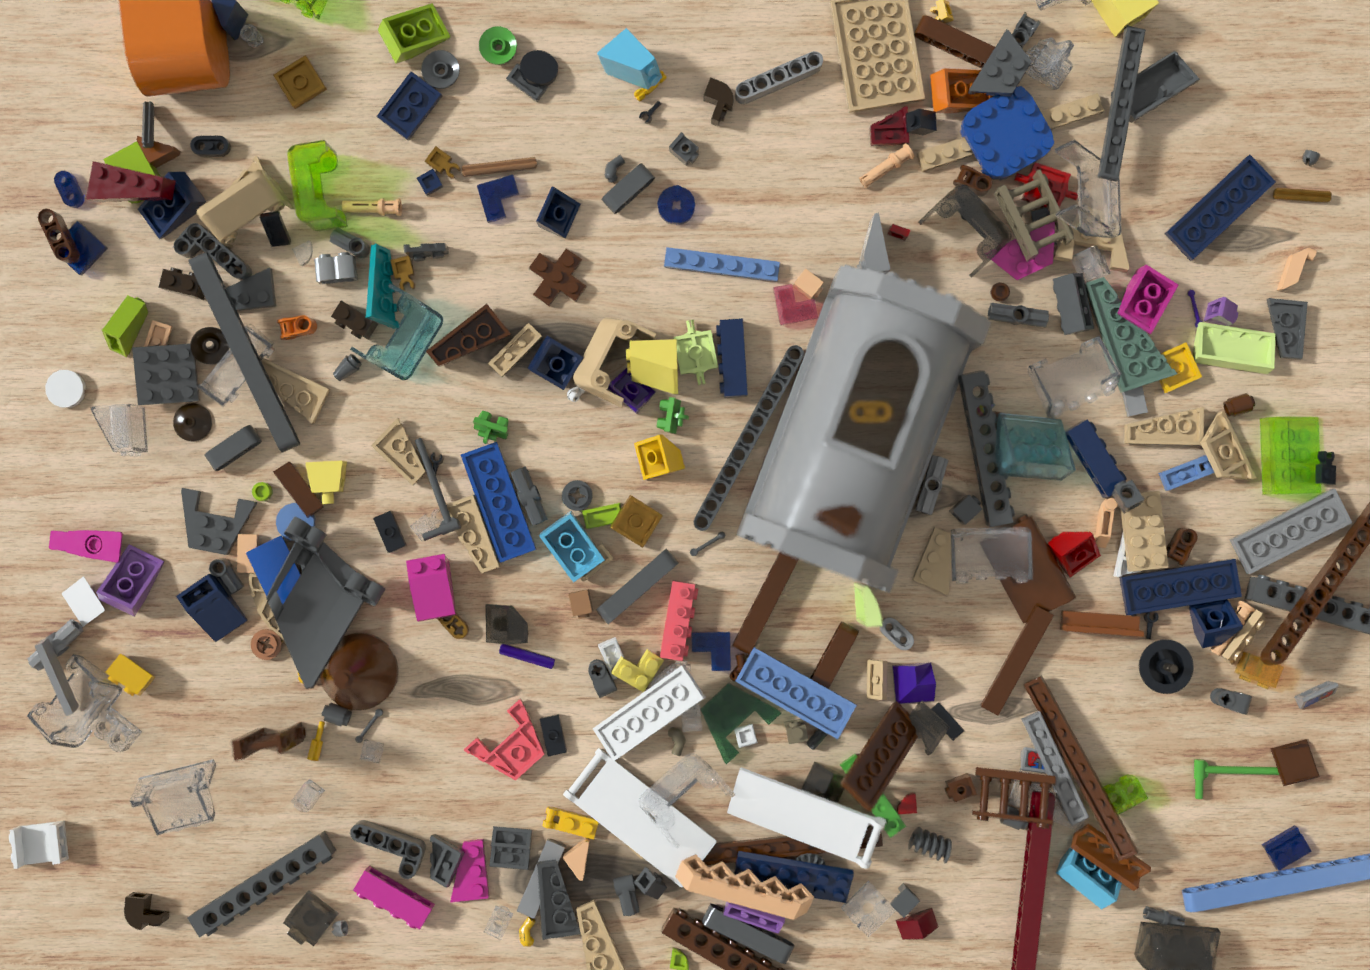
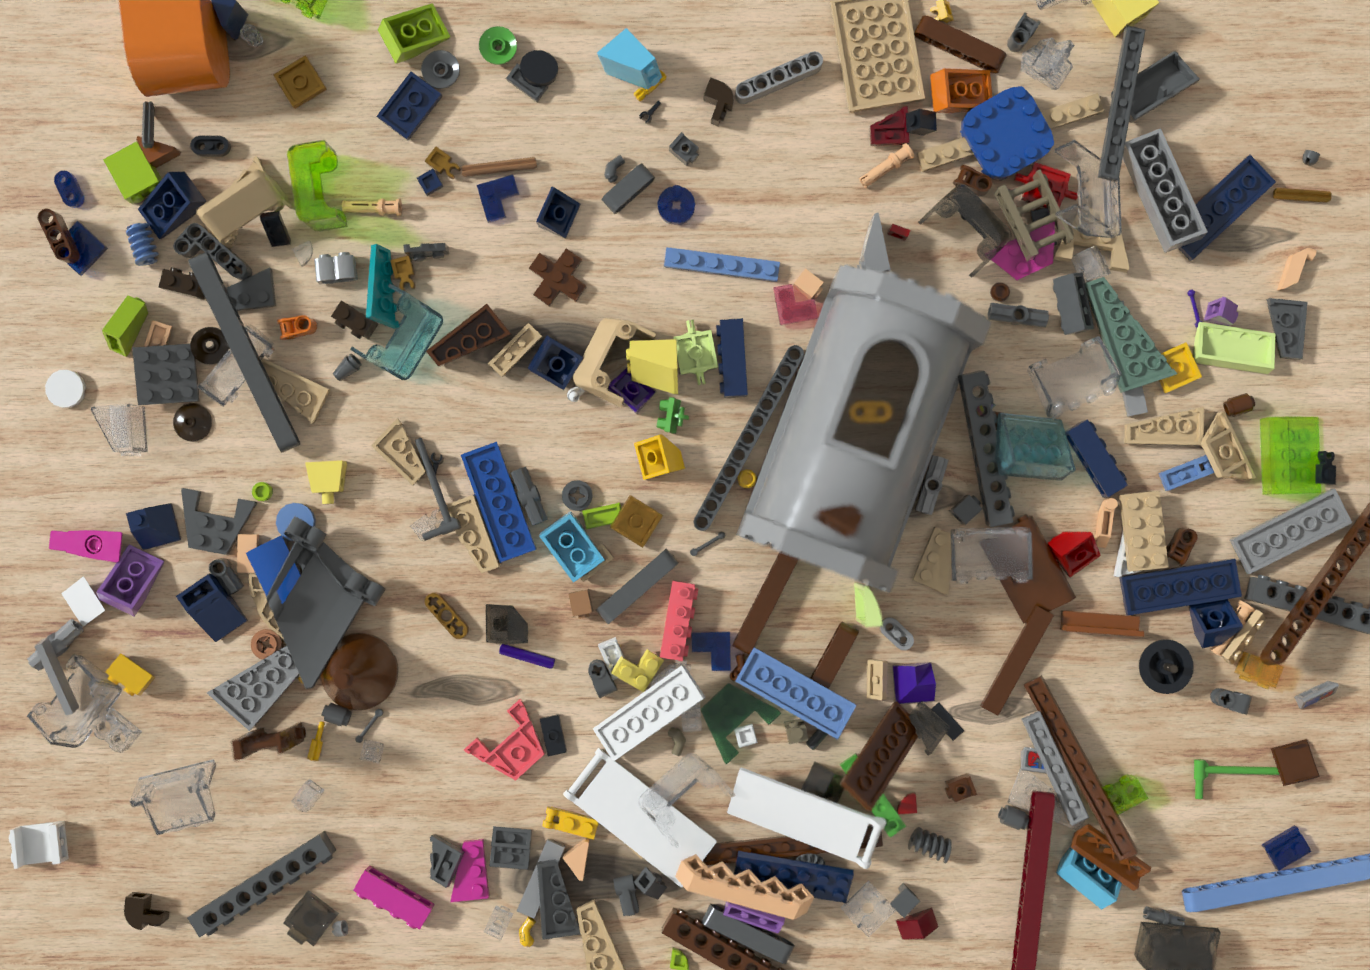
dark red wedge [86,161,176,203] -> none
dark grey beam [204,425,262,472] -> none
reddish brown tile [273,461,324,518] -> none
dark grey piece [330,227,370,258] -> none
dark grey beam [350,820,426,879] -> none
black plate [373,511,407,553] -> none
dark pink slope [406,554,456,622] -> none
bright green hips [473,411,508,444] -> none
dark grey wing [968,29,1032,97] -> none
reddish brown fence [972,767,1057,829] -> none
dark grey brick [1112,480,1144,513] -> none
dark pink slope [1118,265,1178,334] -> none
black hand [1144,612,1159,639] -> none
none -> medium blue piece [126,223,159,266]
none -> dark blue slope [126,503,181,550]
none -> light grey wing [207,646,299,731]
none -> yellow plate [737,469,757,488]
none -> light grey brick [1123,128,1207,253]

